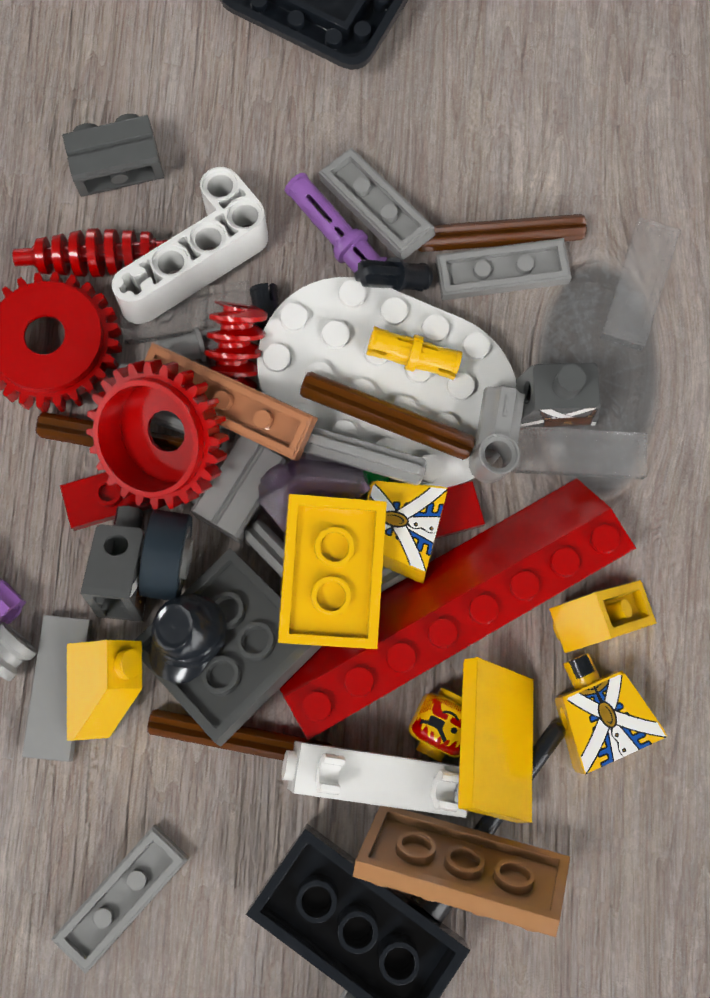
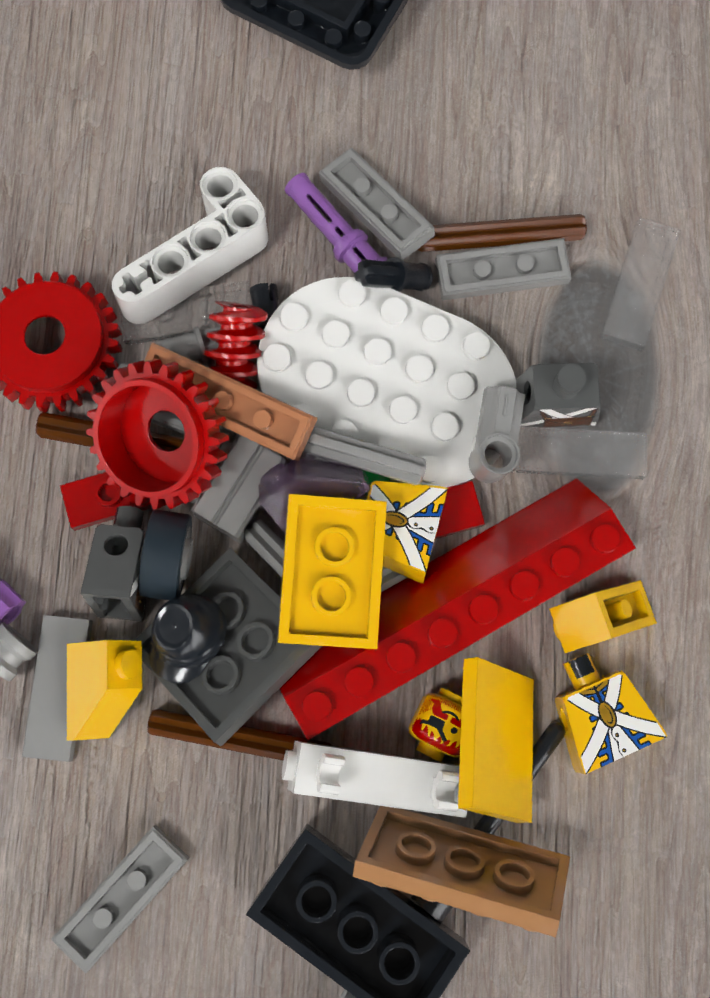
red piece [12,228,168,278] -> none
dark grey brick [62,114,164,197] -> none
reddish brown axle [300,372,475,460] -> none
yellow pin [366,326,462,380] -> none

